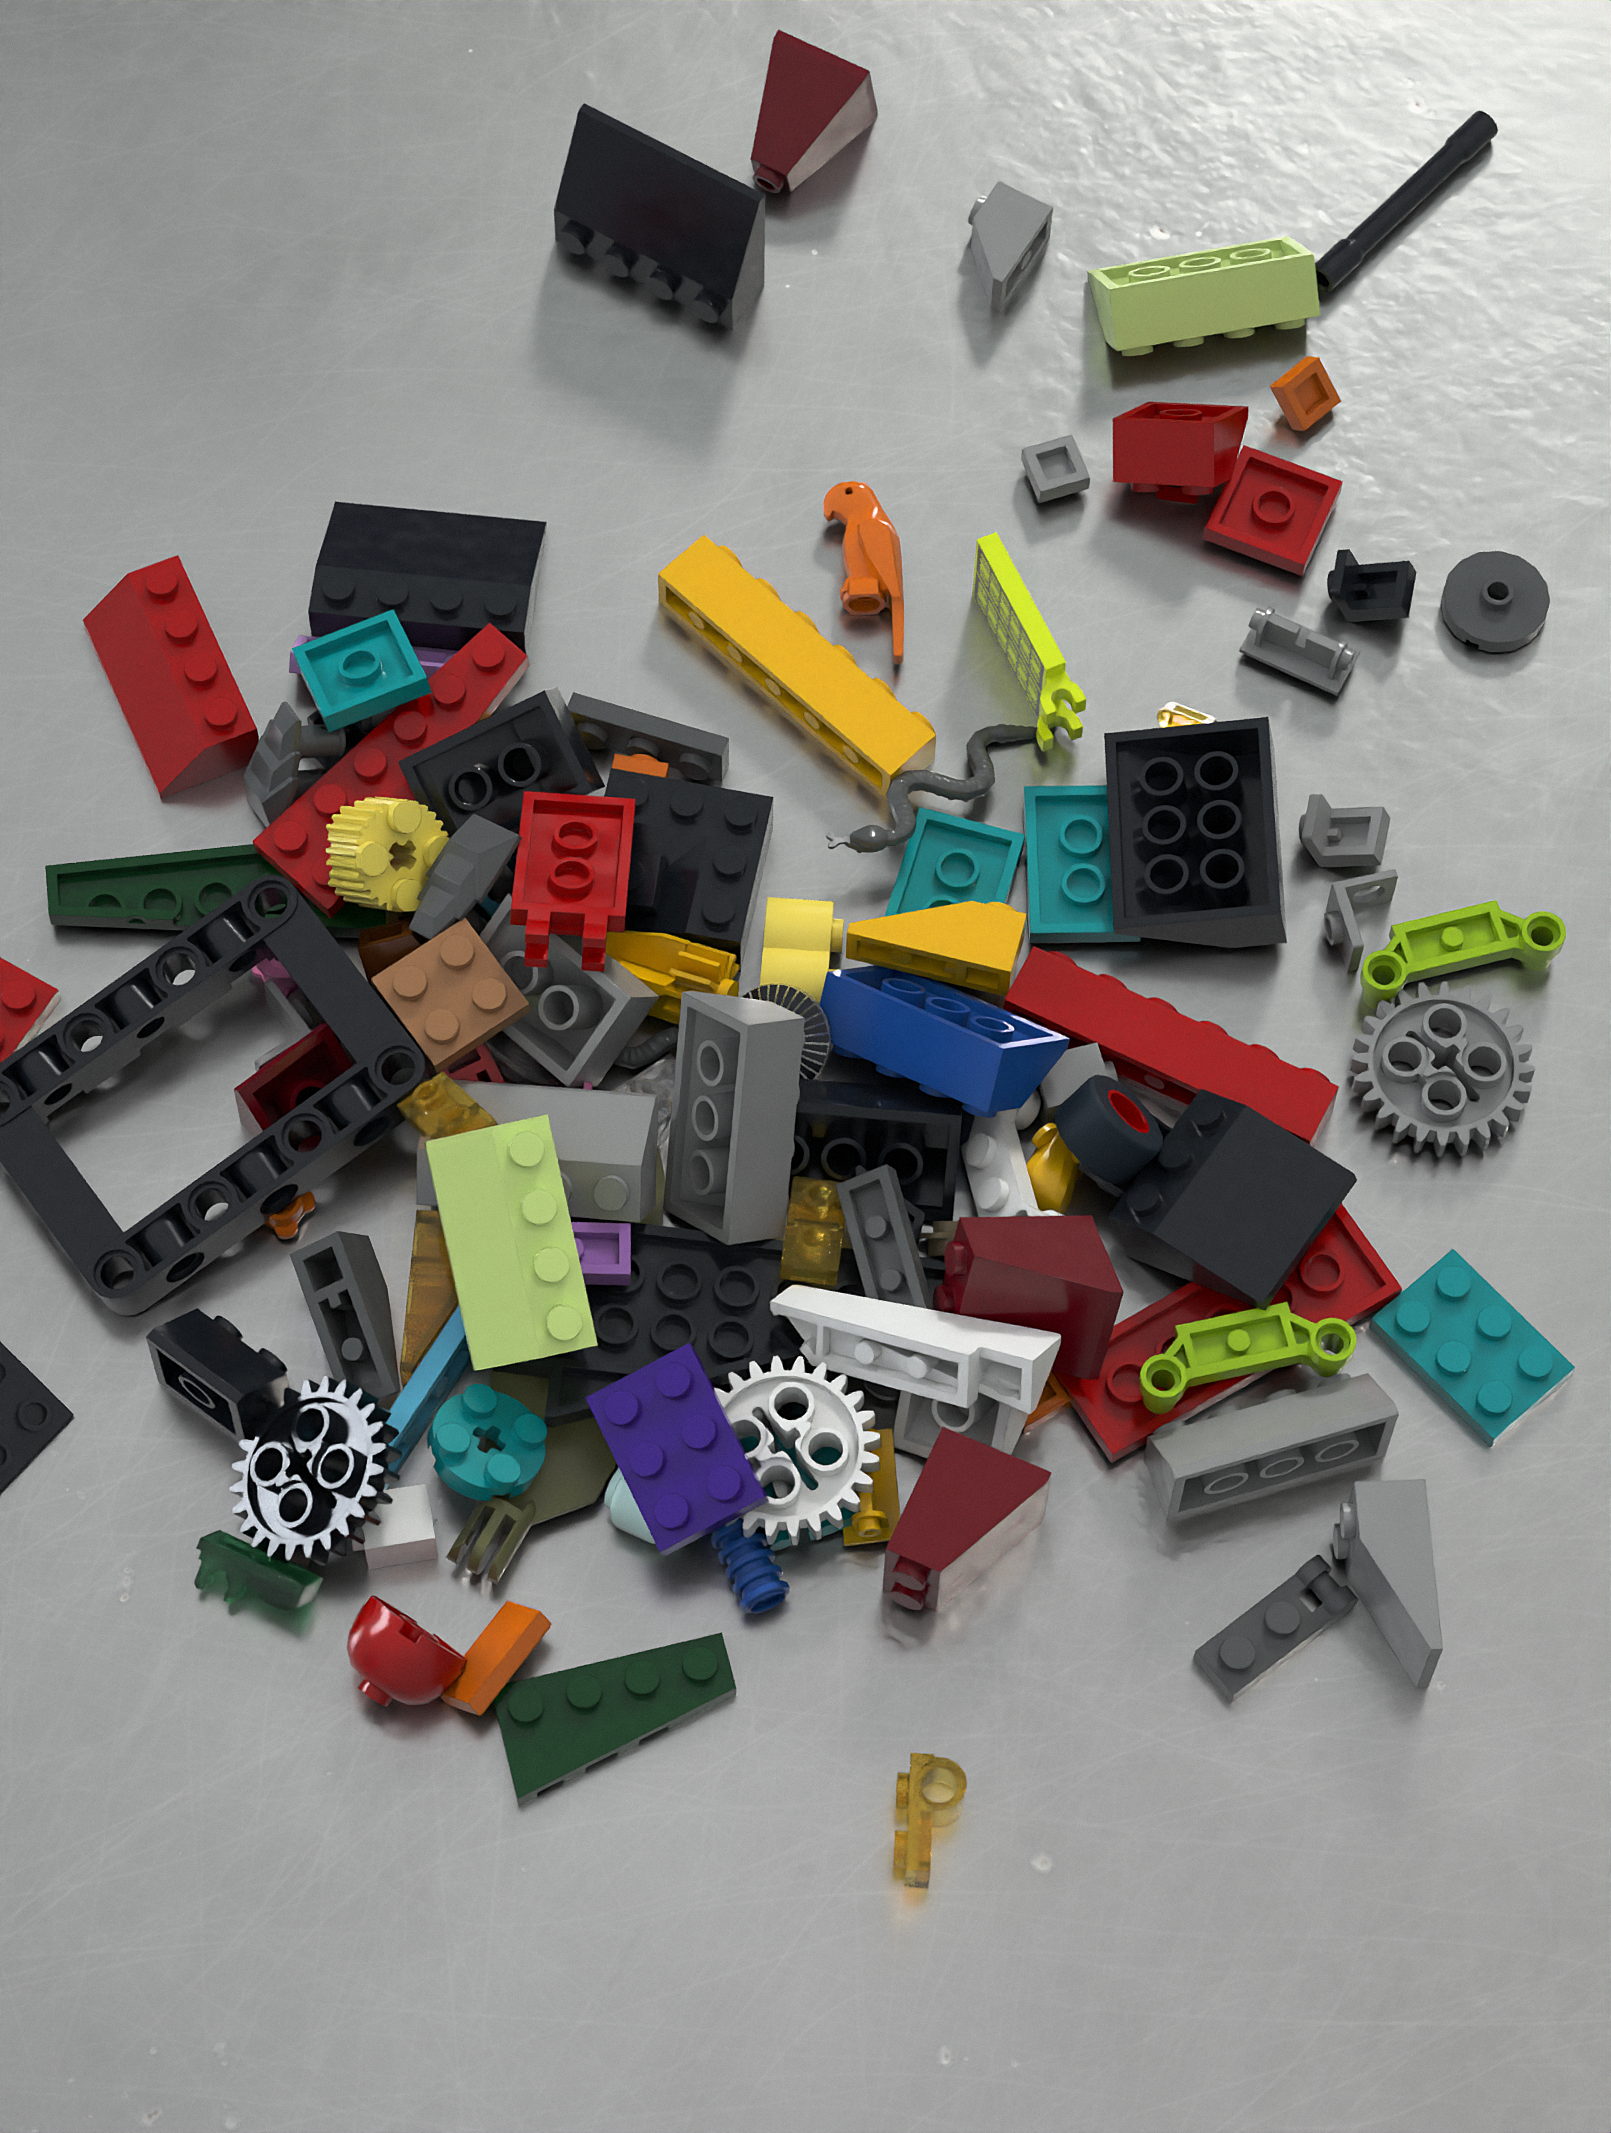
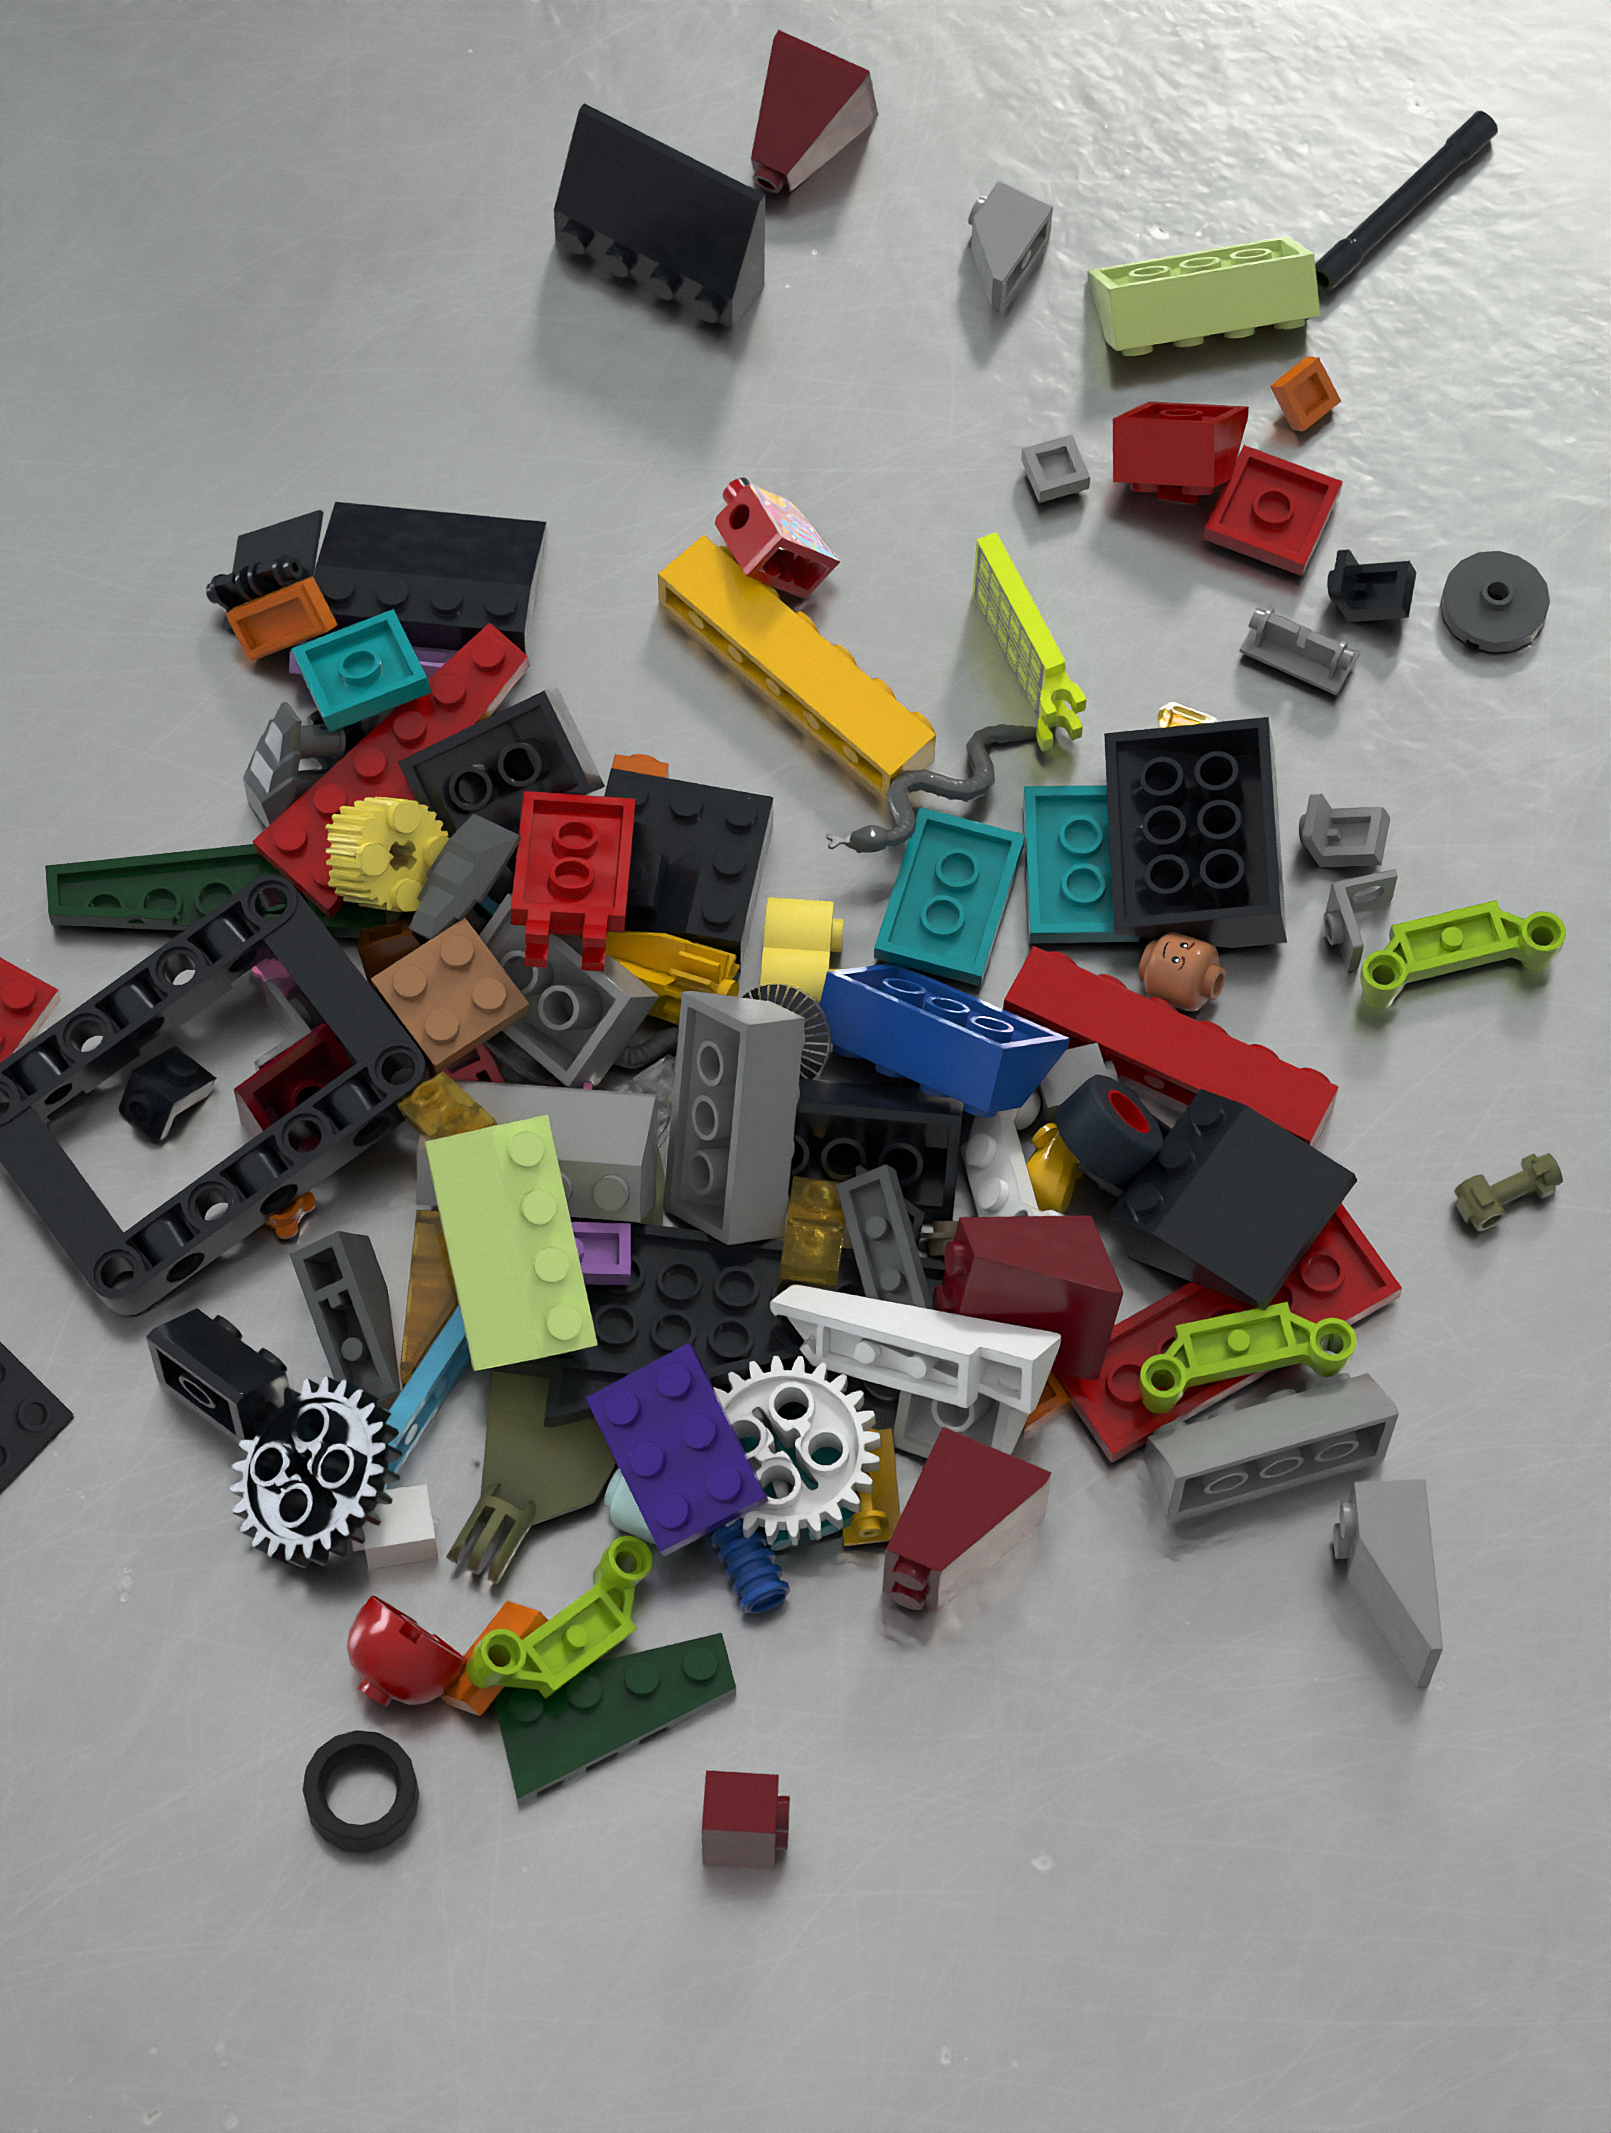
red slope [83,555,259,799] -> none
clear green plate [194,1530,323,1610] -> none
teal plate [427,1384,547,1501] -> none
dark grey plate [567,692,729,782] -> none
orange animal [823,481,904,664] -> none
yellow slope [846,901,1027,996] -> none
clear yellow plate [893,1753,967,1888] -> none
dark grey plate [1193,1555,1358,1703] -> none
light grey gear [1350,981,1535,1157] -> none
teal plate [1369,1249,1575,1447] -> none
none -> black bracket [118,1045,217,1142]
none -> black hinge [206,510,324,629]
none -> orange tile [225,576,338,662]
none -> black tyre [302,1730,419,1853]
none -> lime plate [466,1535,653,1699]
none -> dark red brick [702,1770,790,1869]
none -> red torso [715,477,841,600]
none -> nougat head [1138,932,1226,1012]
none -> olive bar [1454,1153,1563,1231]

